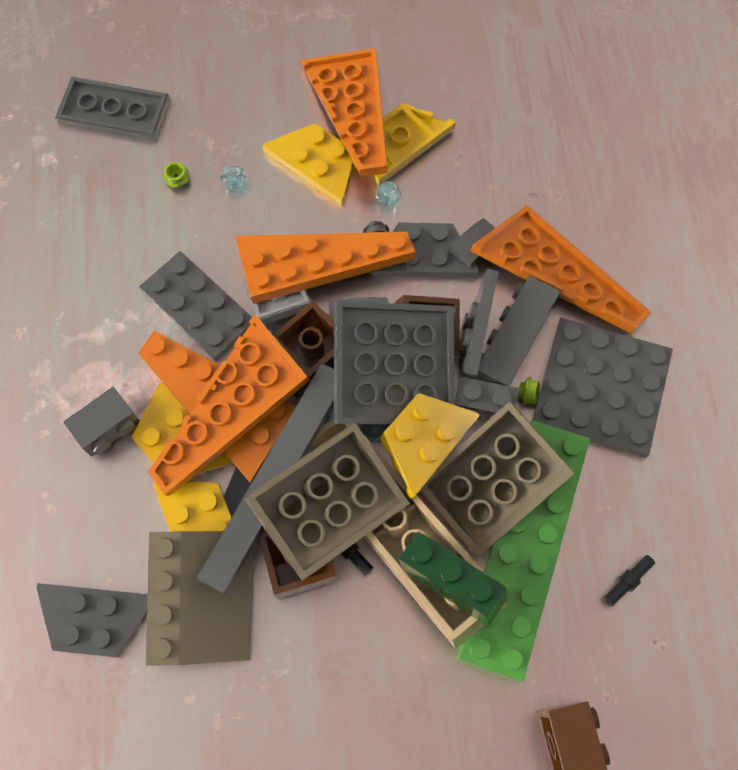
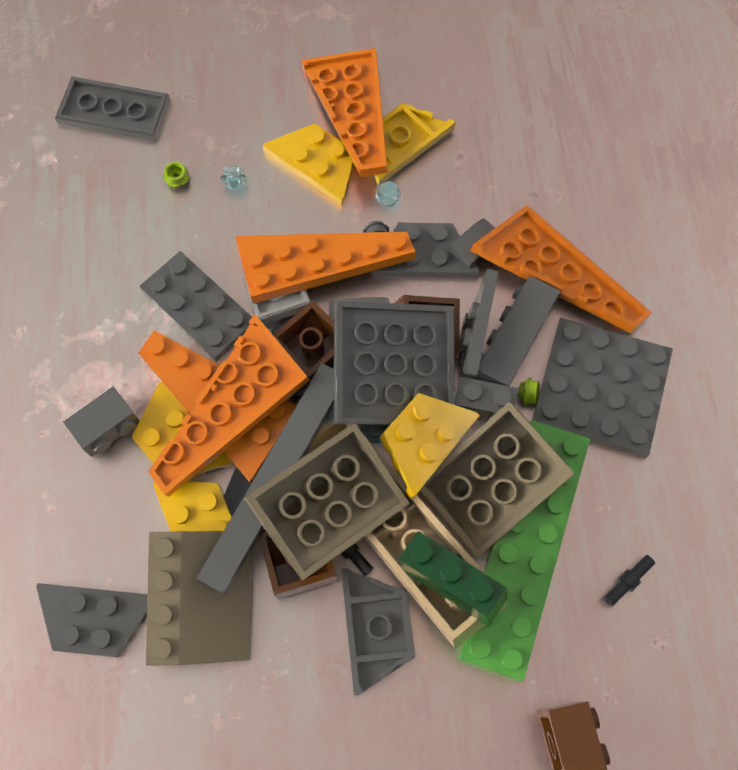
none -> dark grey wing [341,568,415,696]

